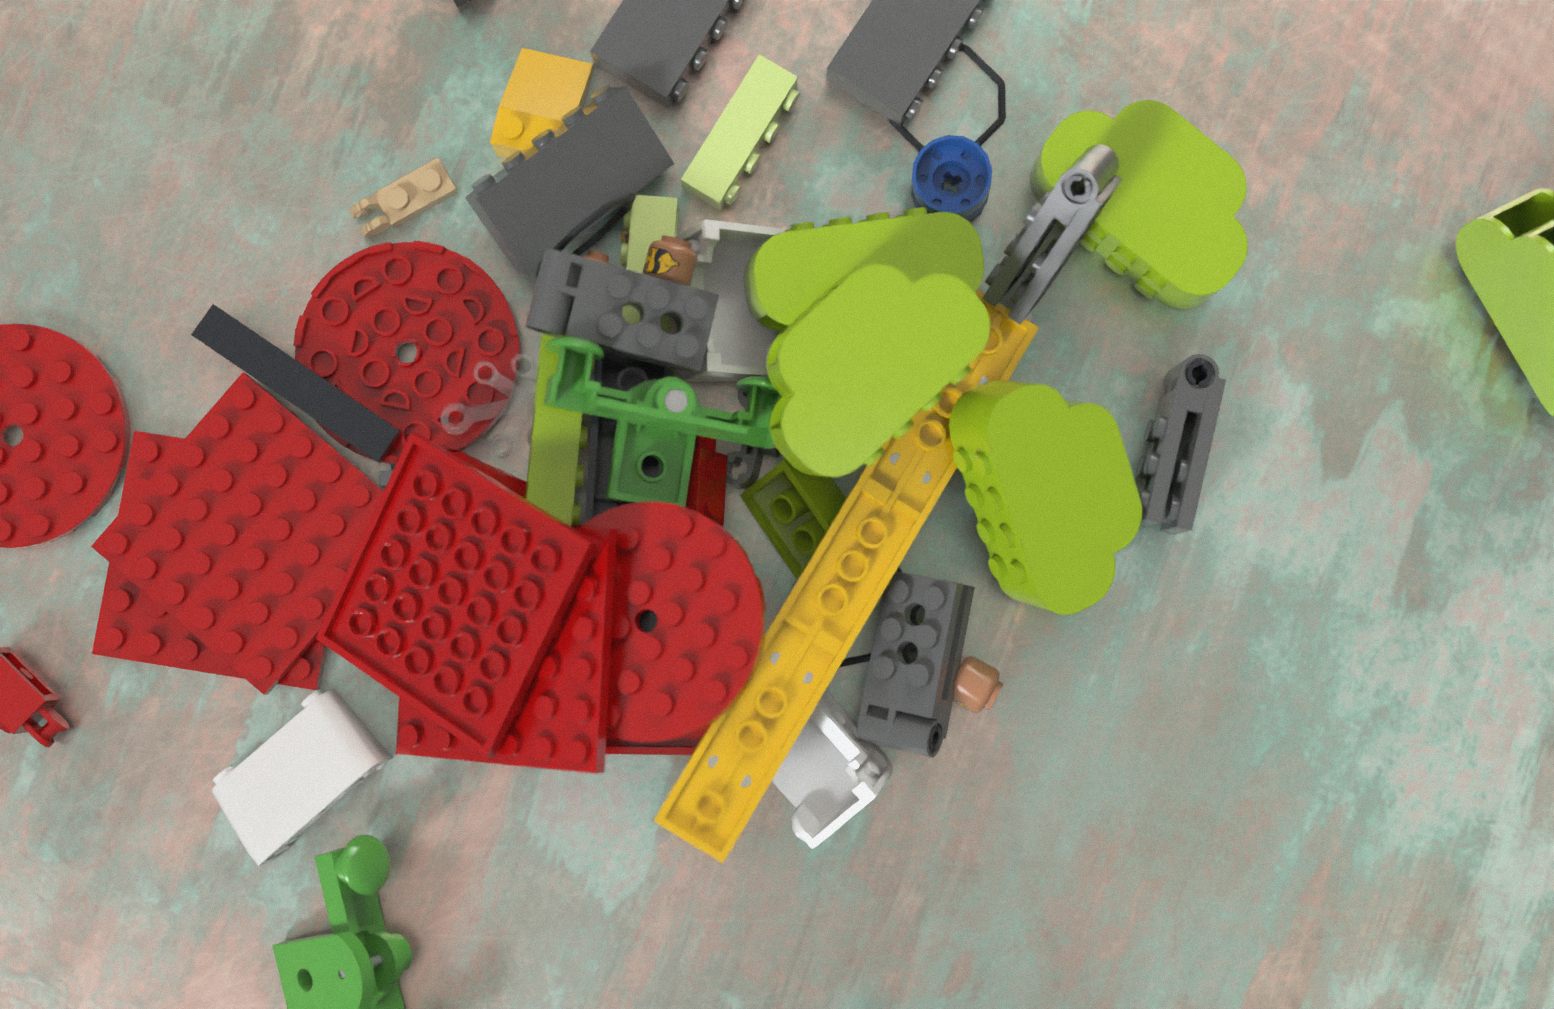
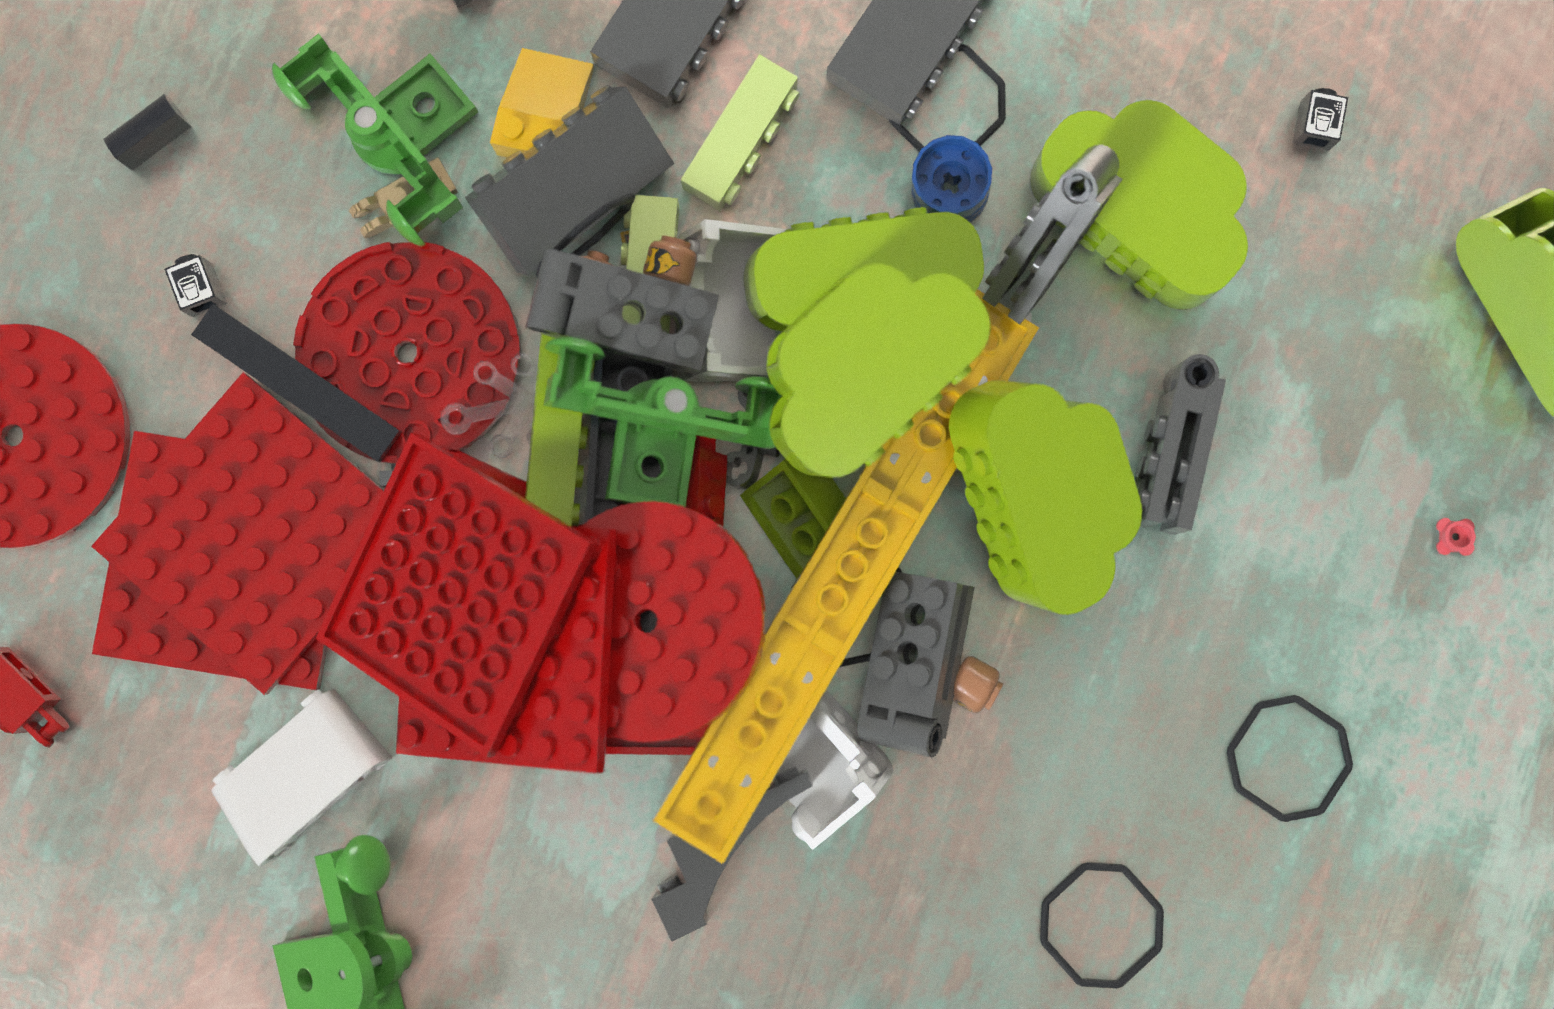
none -> black brick [104,94,192,171]
none -> black brick [164,254,227,317]
none -> bright green piece [272,33,478,246]
none -> dark grey arch [651,767,813,942]
none -> black piece [1040,862,1164,989]
none -> black piece [1227,695,1353,822]
none -> black brick [1292,88,1349,151]
none -> coral plate [1436,518,1476,556]

